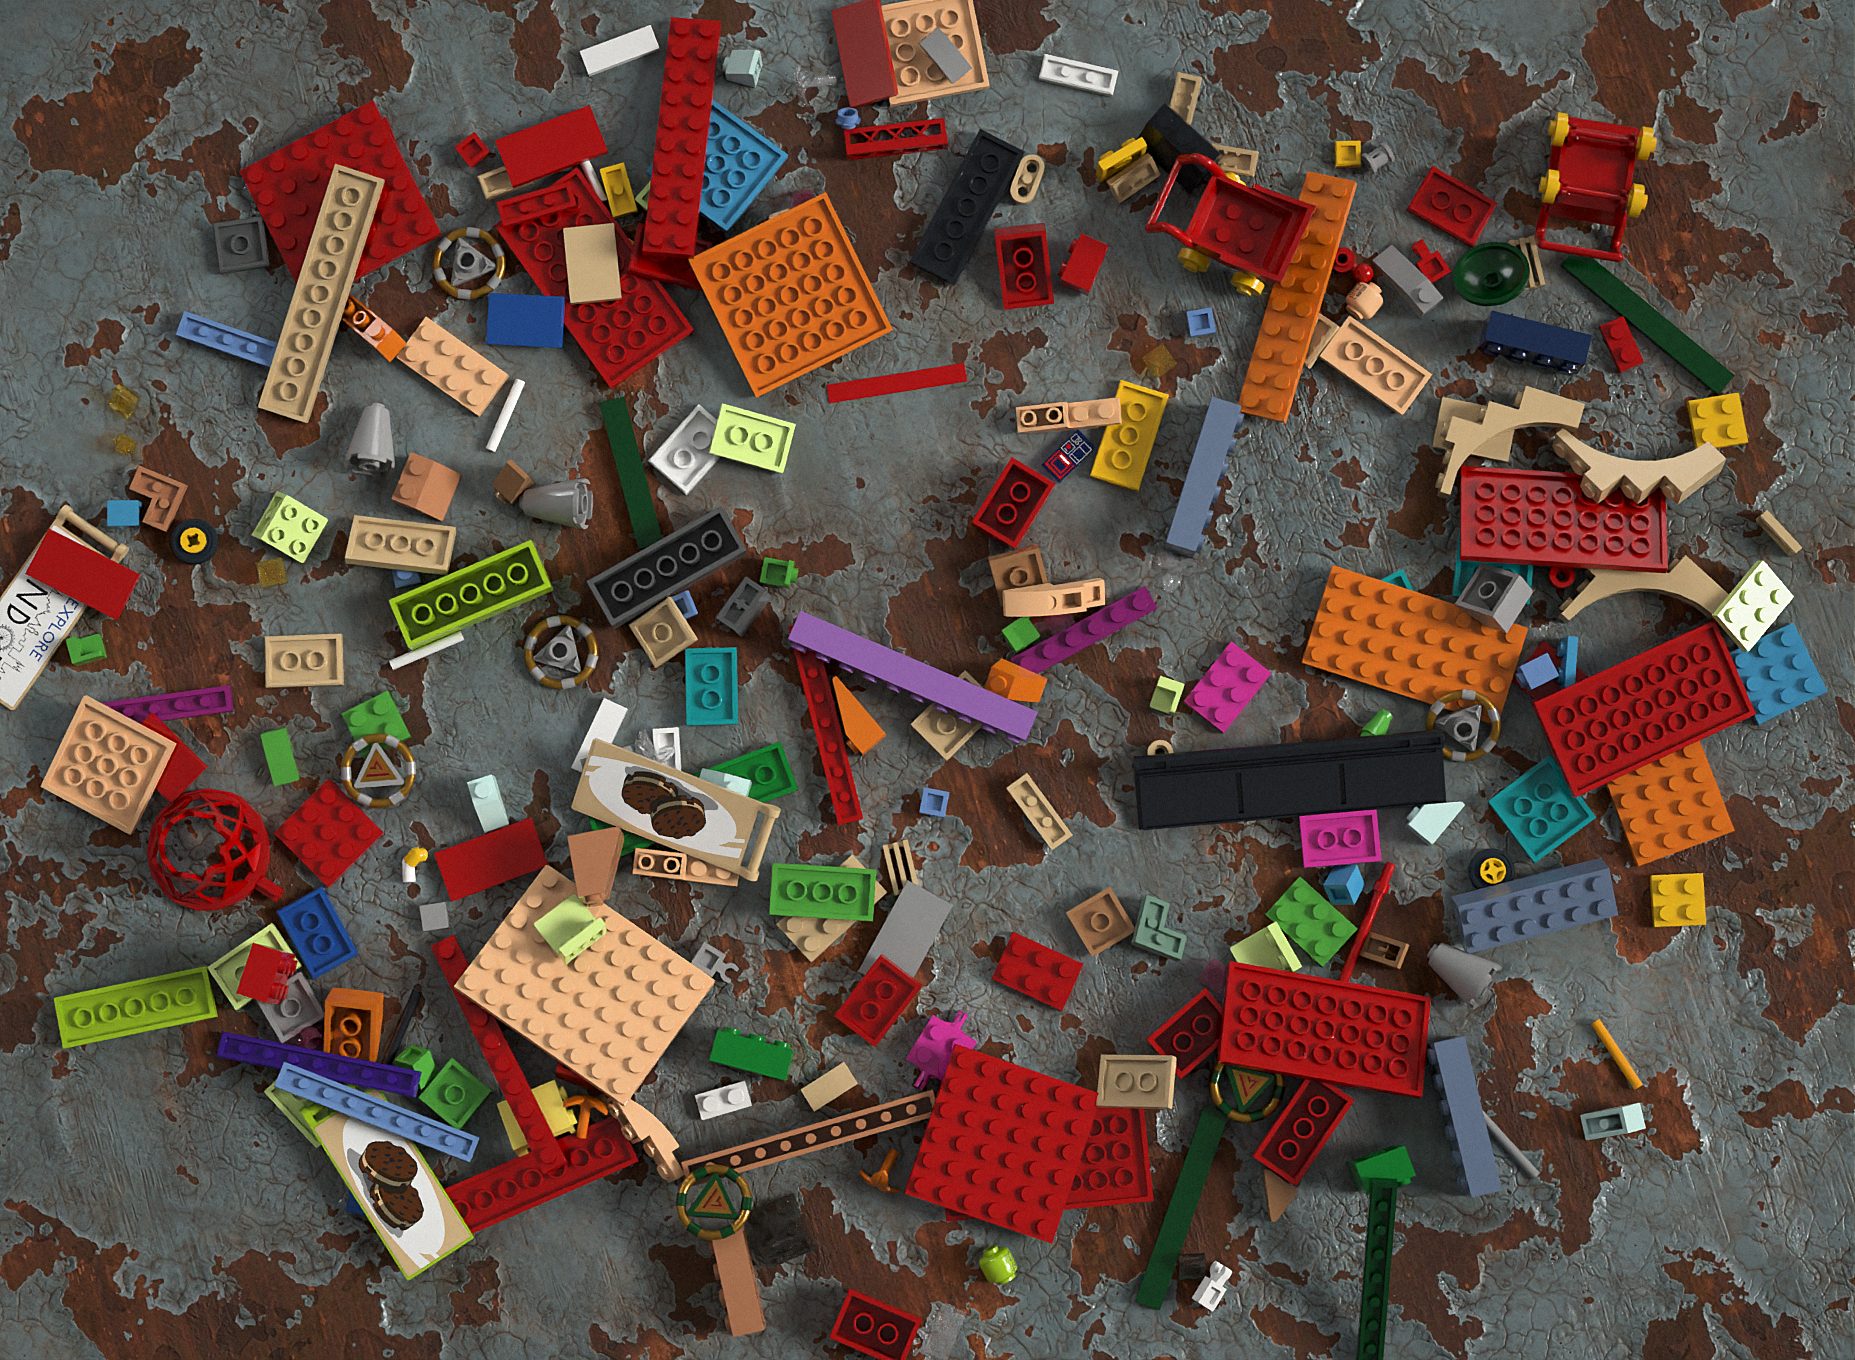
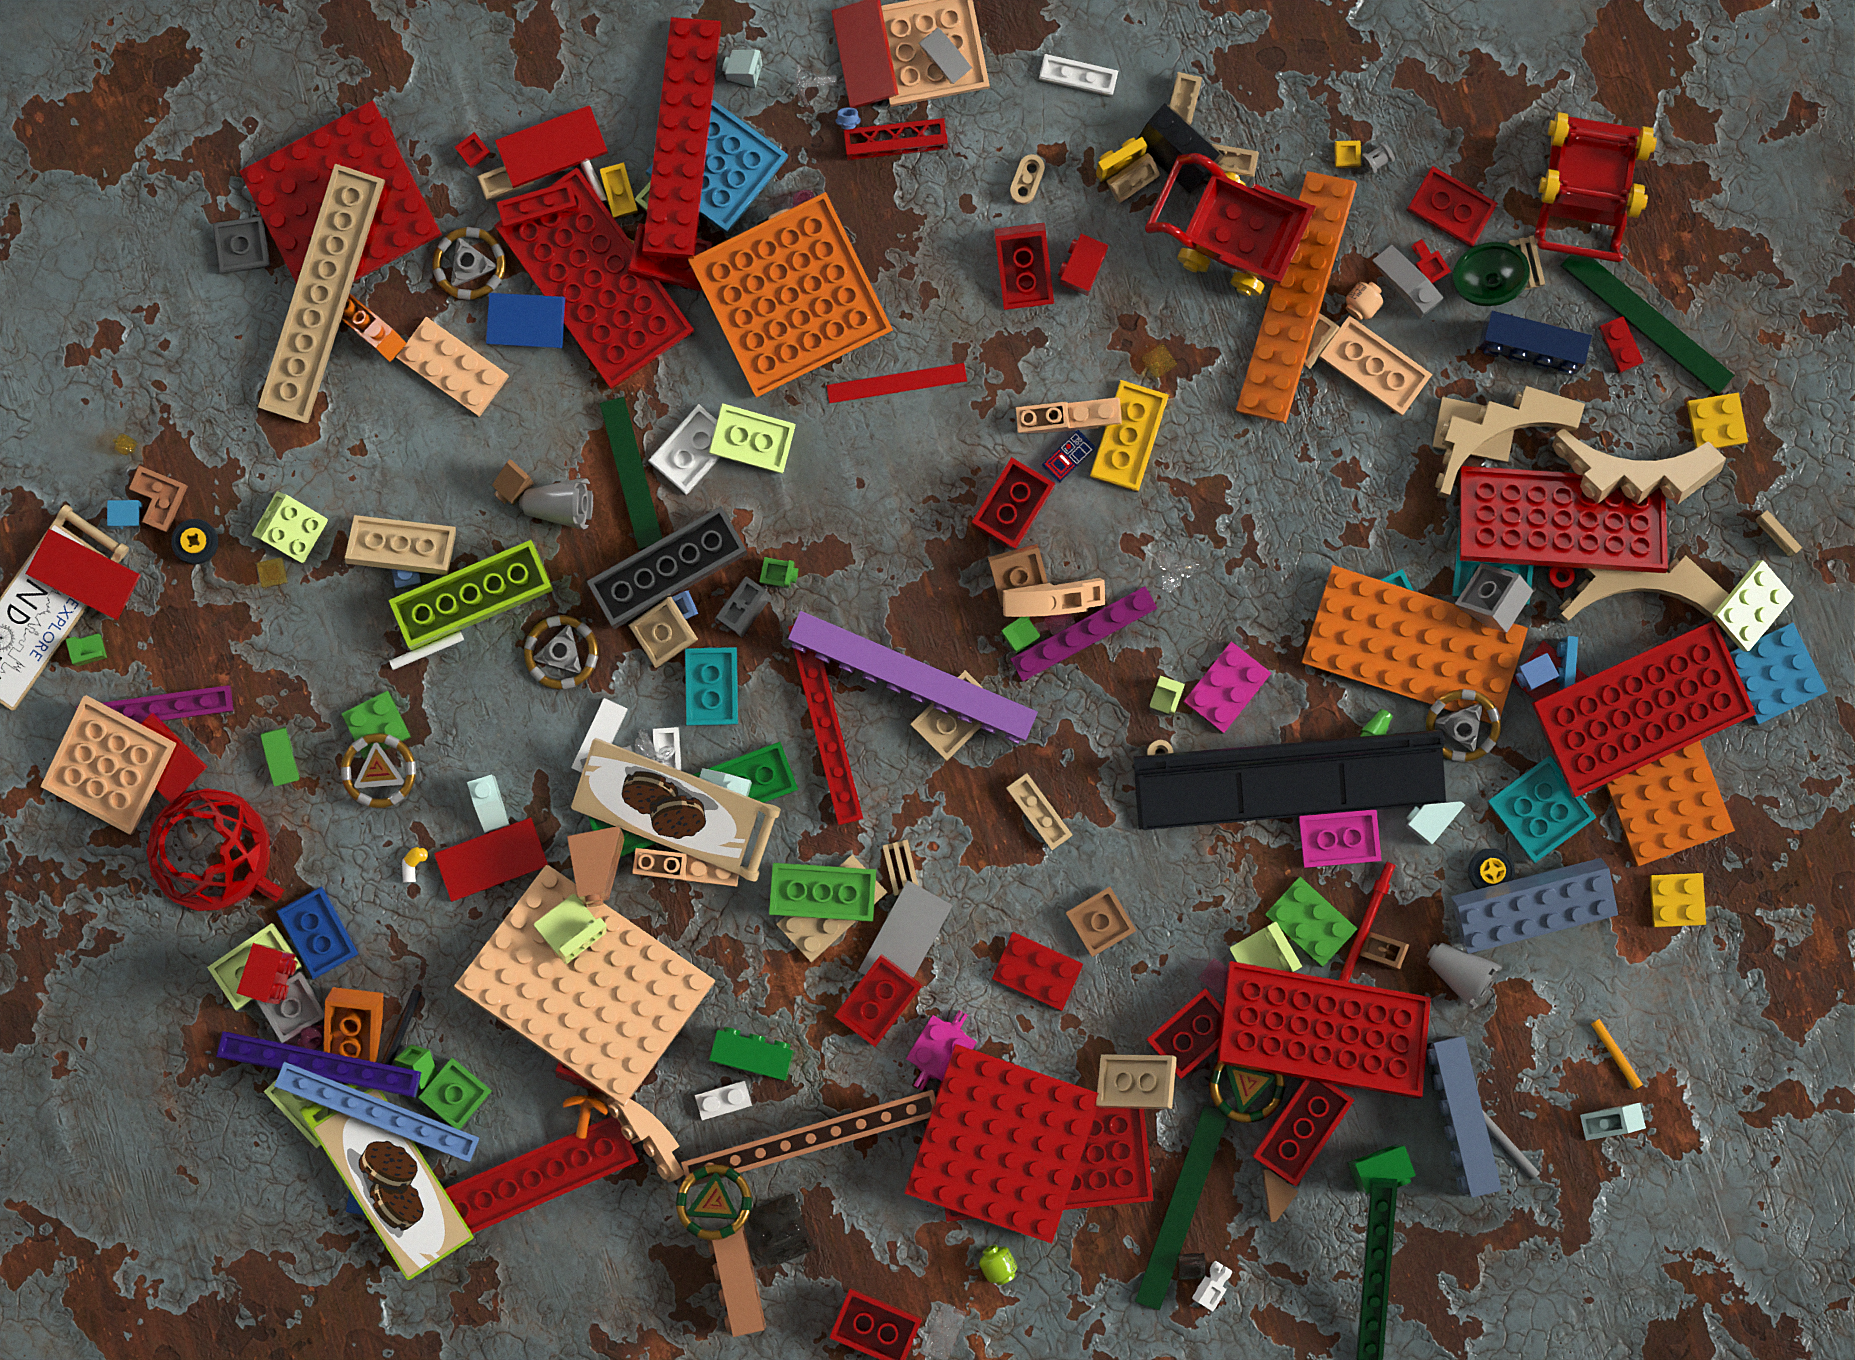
lime plate [54,966,218,1049] -> none
clear yellow plate [108,383,141,420] -> none
medium blue plate [176,311,278,368] -> none
tan tile [264,634,344,688] -> none
red plate [274,778,384,888] -> none
light grey cone [344,403,395,477] -> none
nougat slope [392,452,462,522] -> none
light grey tile [419,902,450,932] -> none
red plate [431,935,568,1175] -> none
white bar [486,379,525,452] -> none
light yellow panel [497,1080,578,1157] -> none
tan tile [563,223,622,305] -> none
white tile [580,25,660,76] -> none
light grey plate [690,941,739,983] -> none
tan tile [801,1062,858,1112] -> none
orange slope [832,676,886,756] -> none
orange plant [859,1148,900,1193] -> none
black plate [910,129,1025,286] -> none
medium blue plate [919,787,949,818] -> none
orange slope [984,658,1047,703] -> none
sand green plate [1131,895,1187,962] -> none
sand blue brick [1163,396,1244,558] -> none
medium blue plate [1186,307,1216,338] -> none
dark azure panel [1323,865,1365,905] -> none
red plate [1332,247,1373,283] -> none

